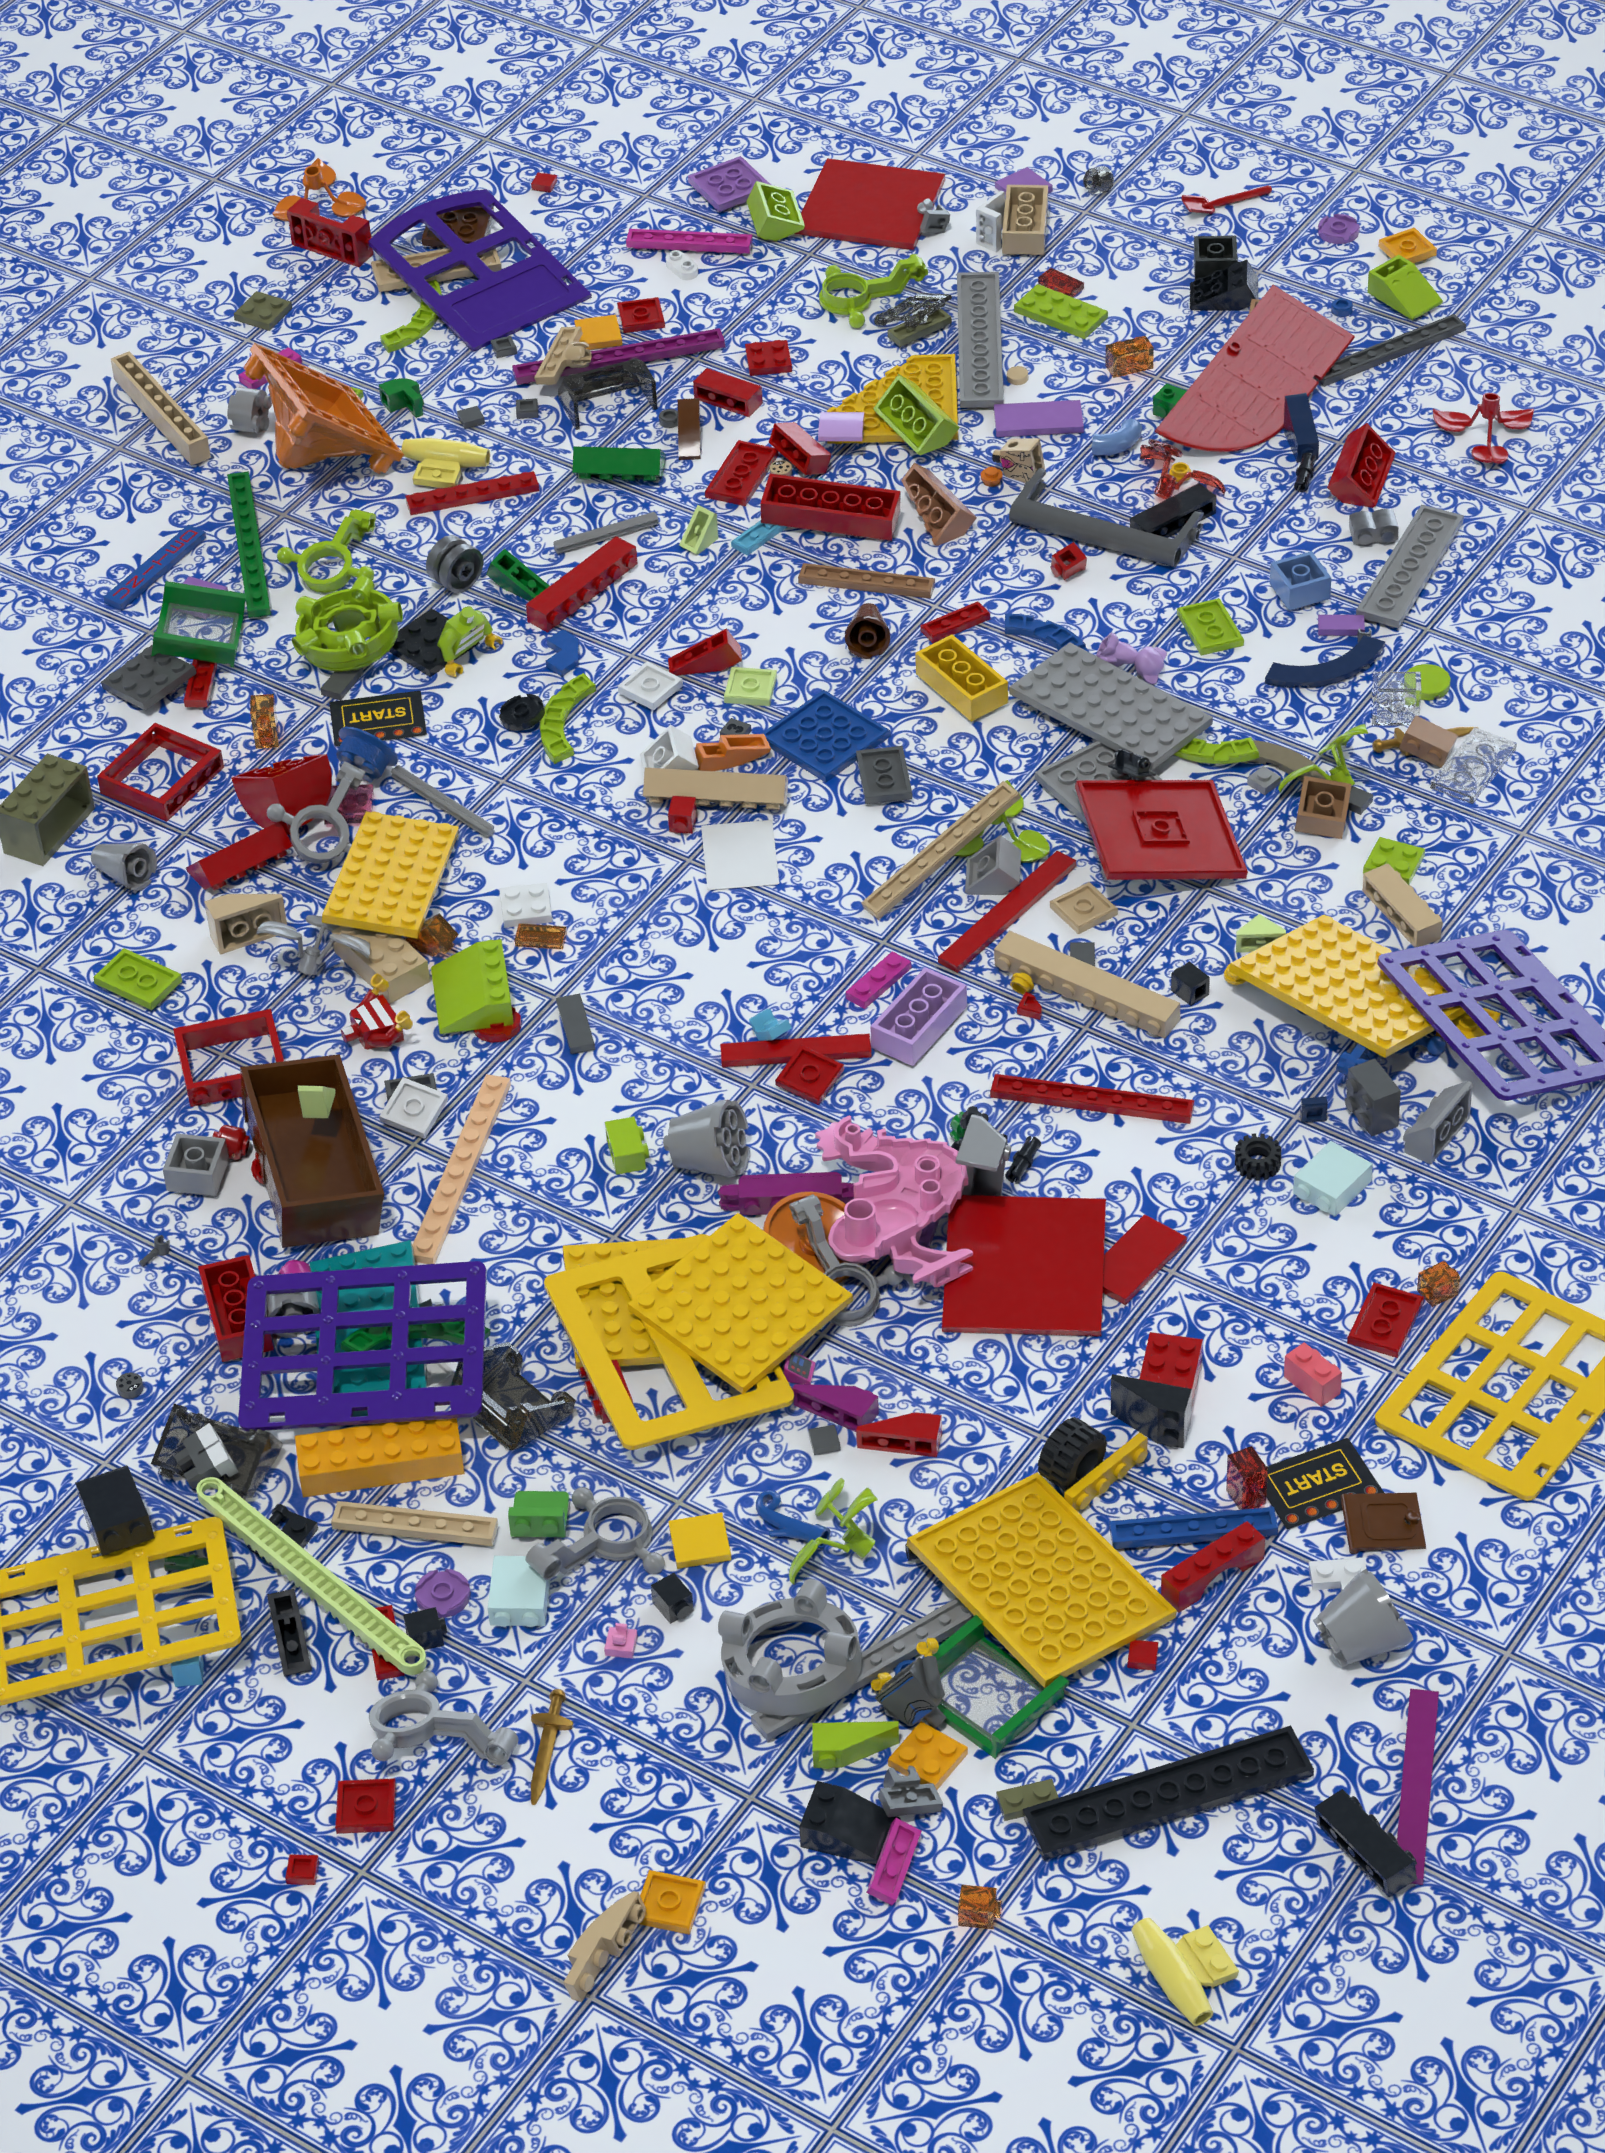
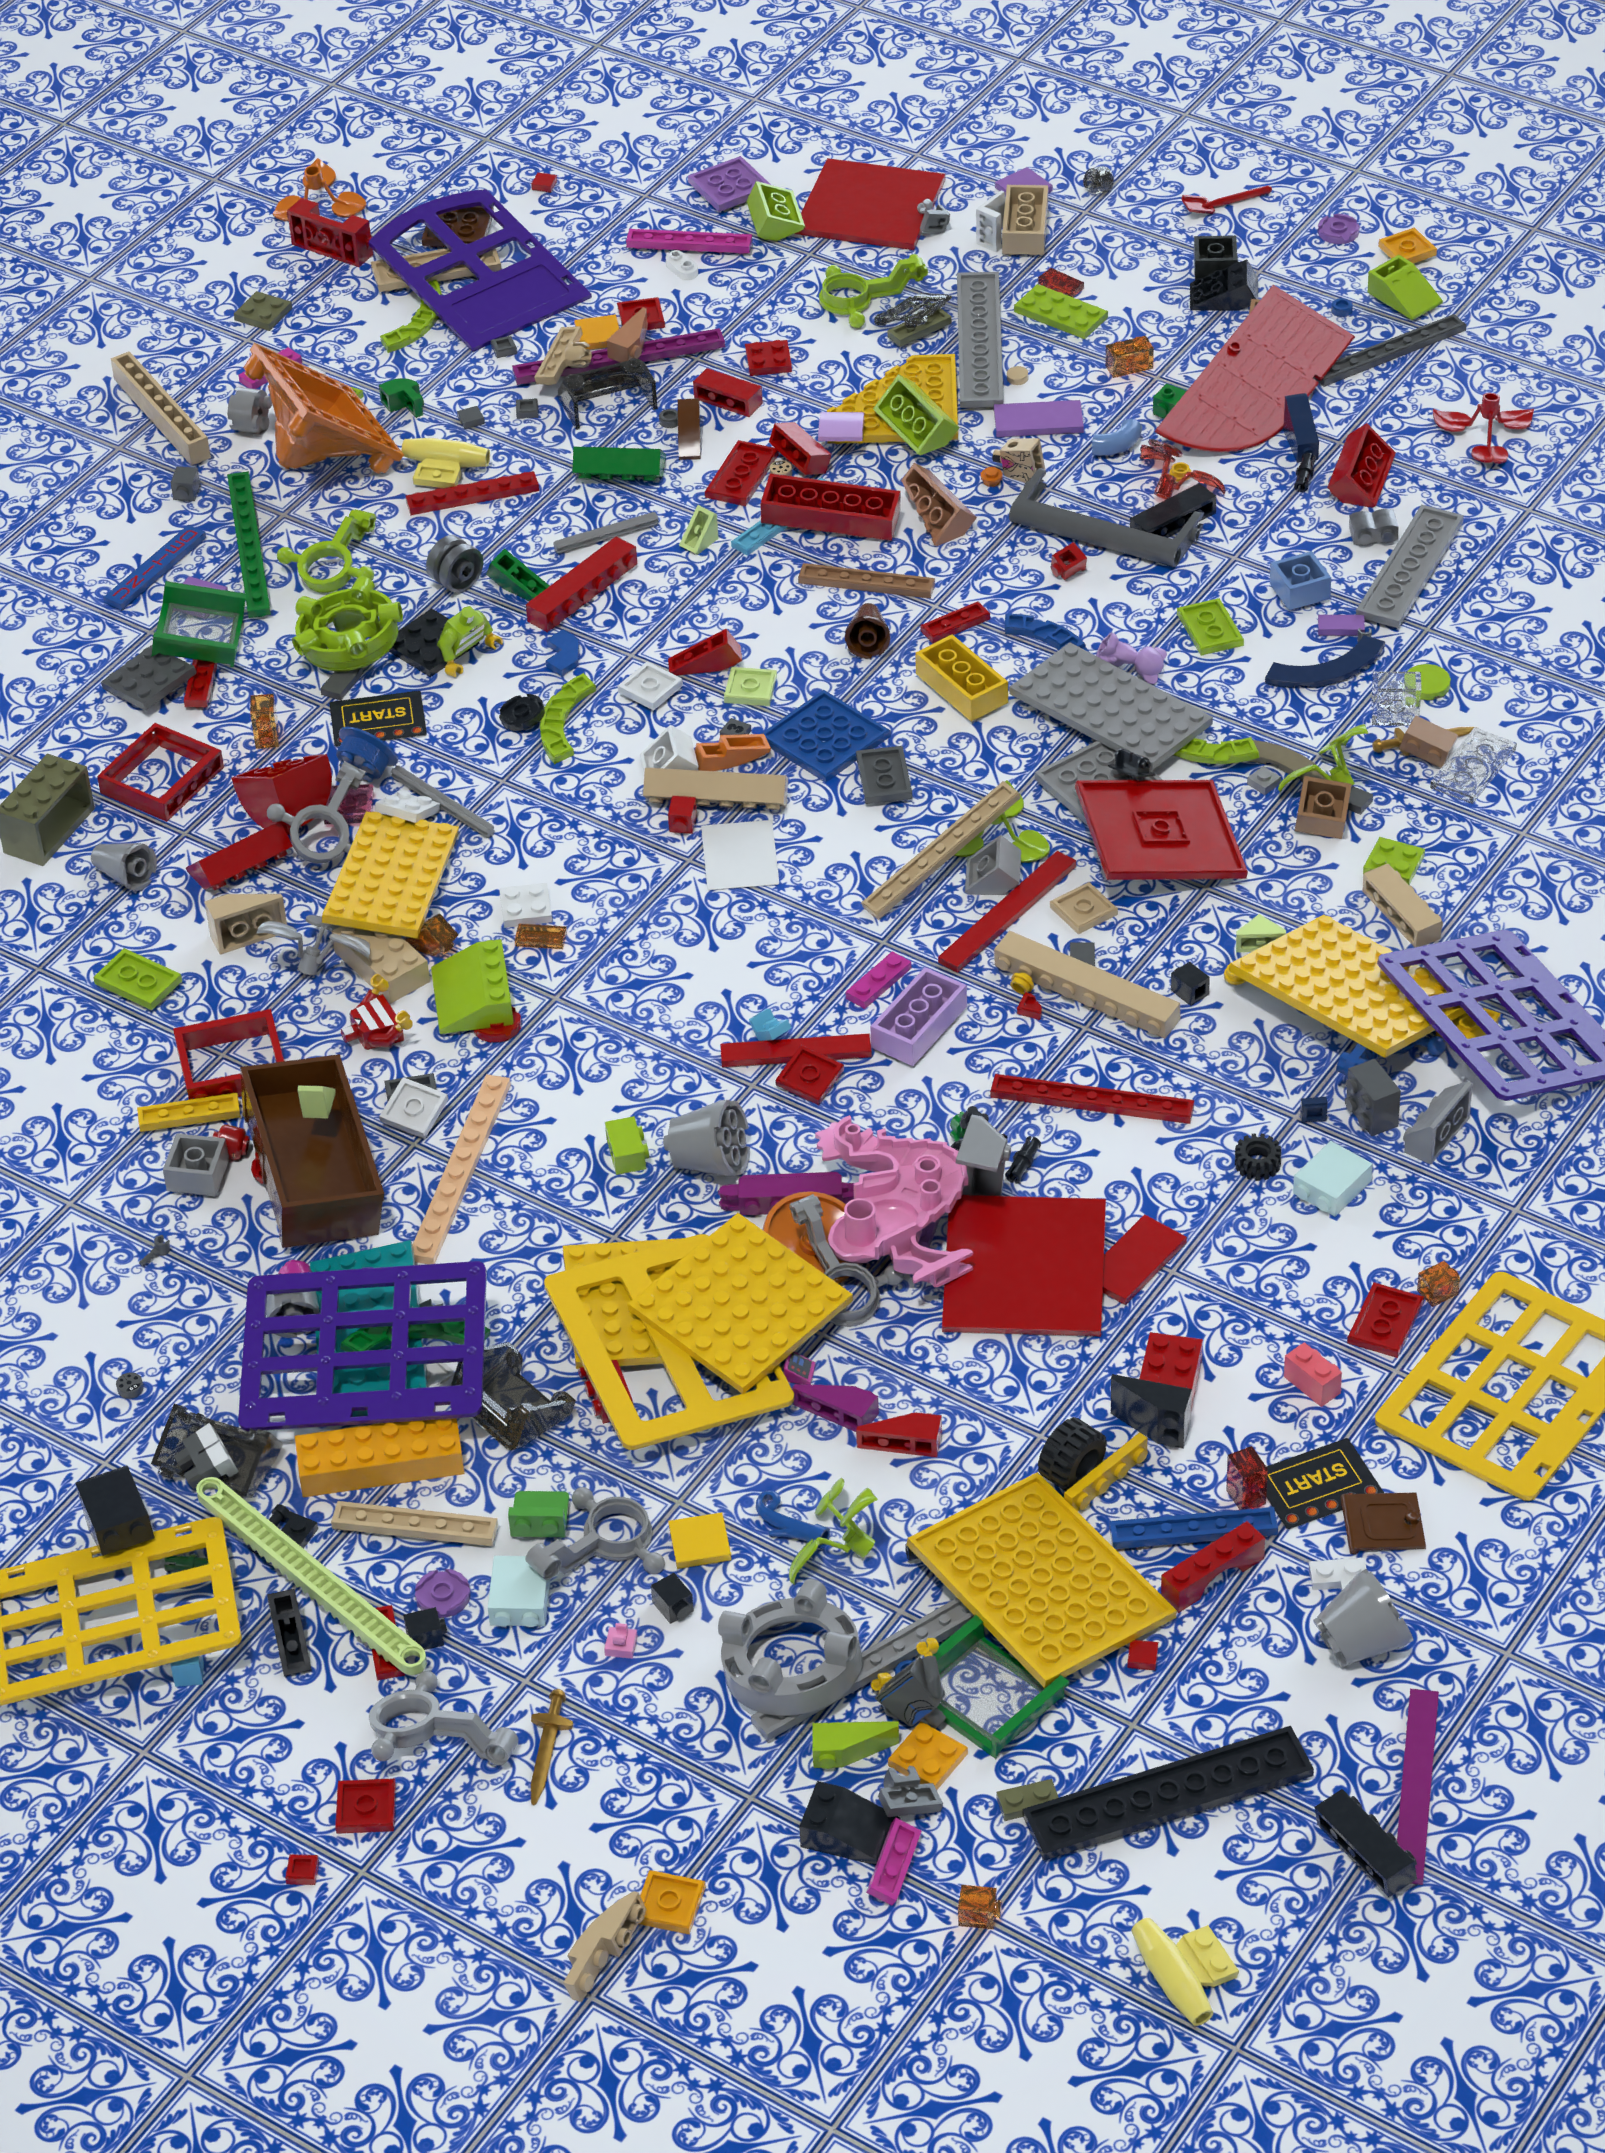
red brick [198,1255,274,1362] -> none
dark grey tile [556,993,595,1054] -> none
dark grey tile [808,1424,841,1455] -> none
none -> yellow plate [137,1093,241,1132]
none -> dark grey brick [171,466,201,501]
none -> white plate [375,790,440,823]
none -> nougat slope [607,307,648,365]

